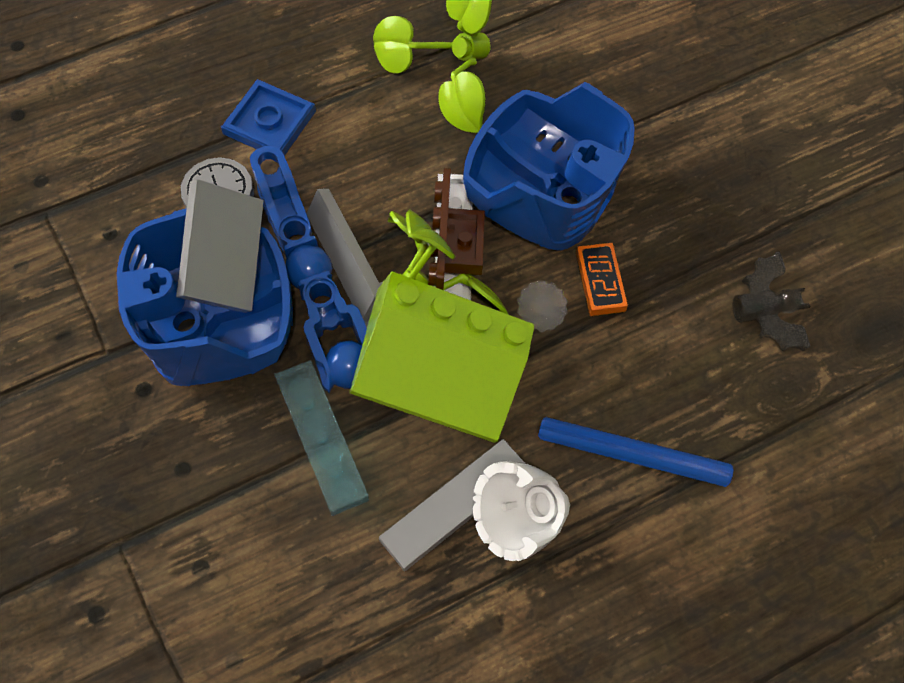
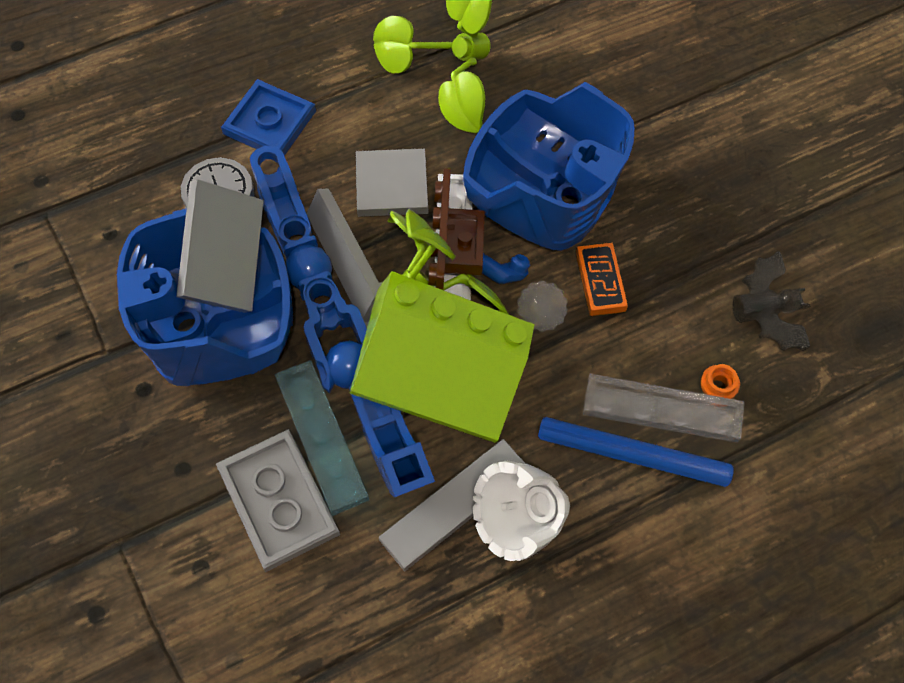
none -> light grey tile [216,429,340,572]
none -> blue arch [348,386,435,498]
none -> light grey tile [356,149,428,217]
none -> blue arm [482,253,530,284]
none -> clear plate [583,374,744,443]
none -> orange plate [700,364,740,402]

